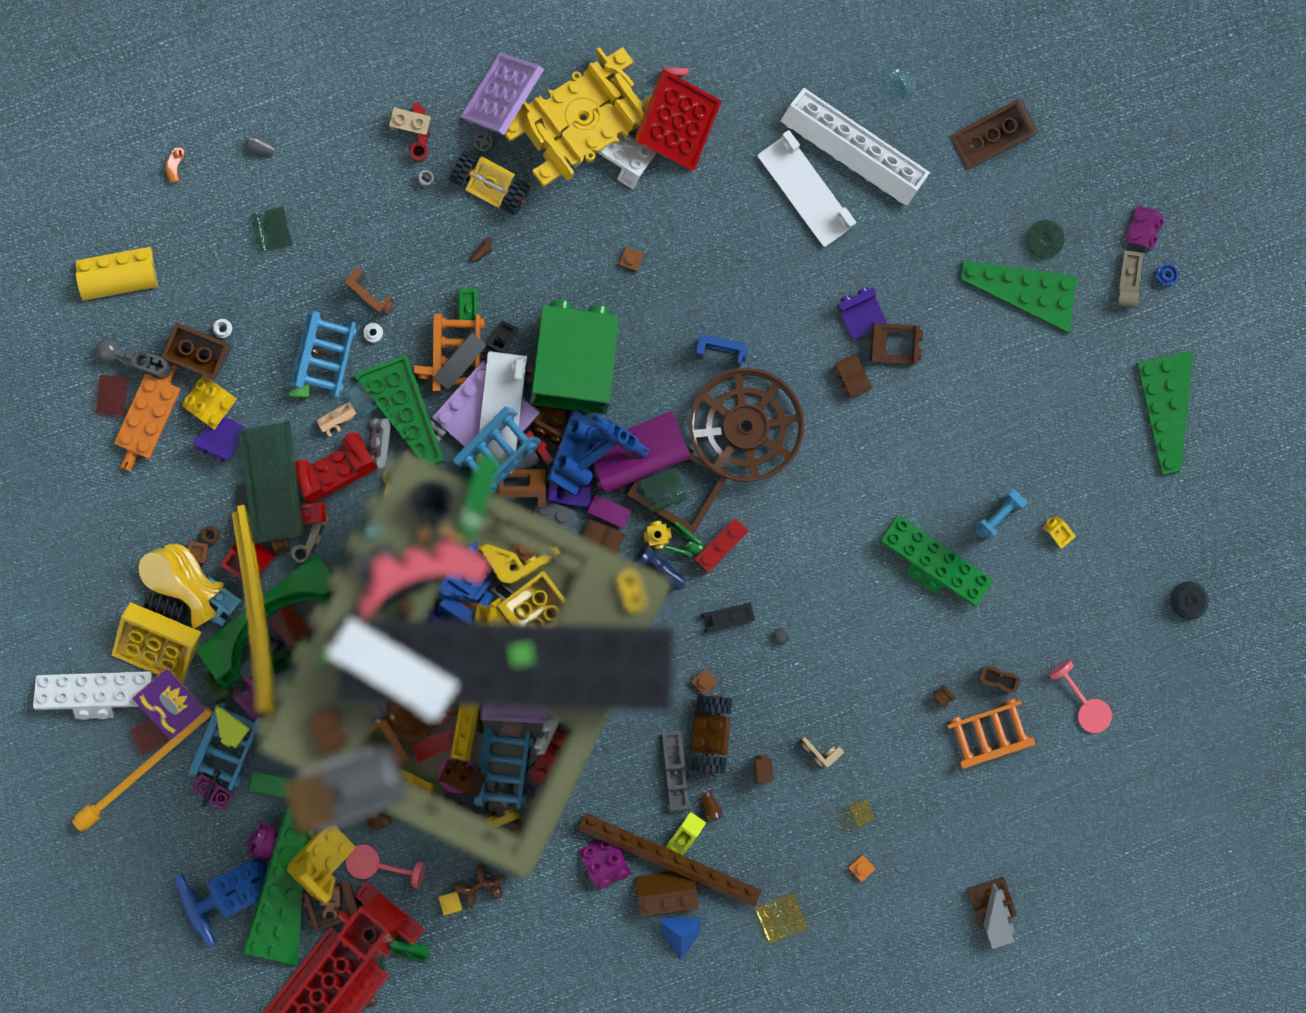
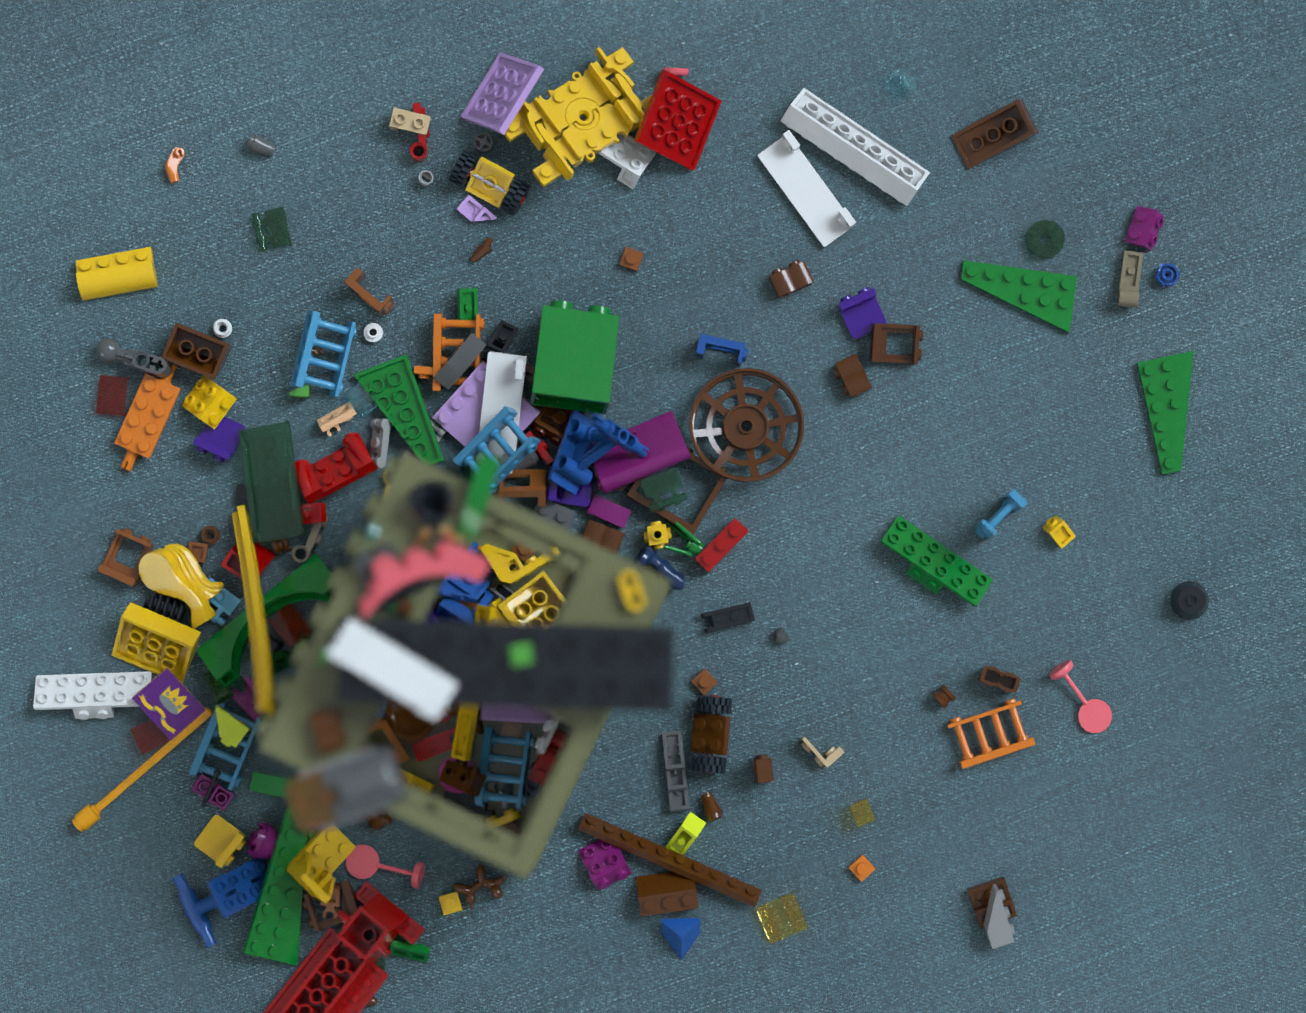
none -> dark orange window [97,527,154,587]
none -> yellow bracket [194,815,247,868]
none -> lavender slope [456,194,496,221]
none -> reddish brown brick [769,260,814,299]

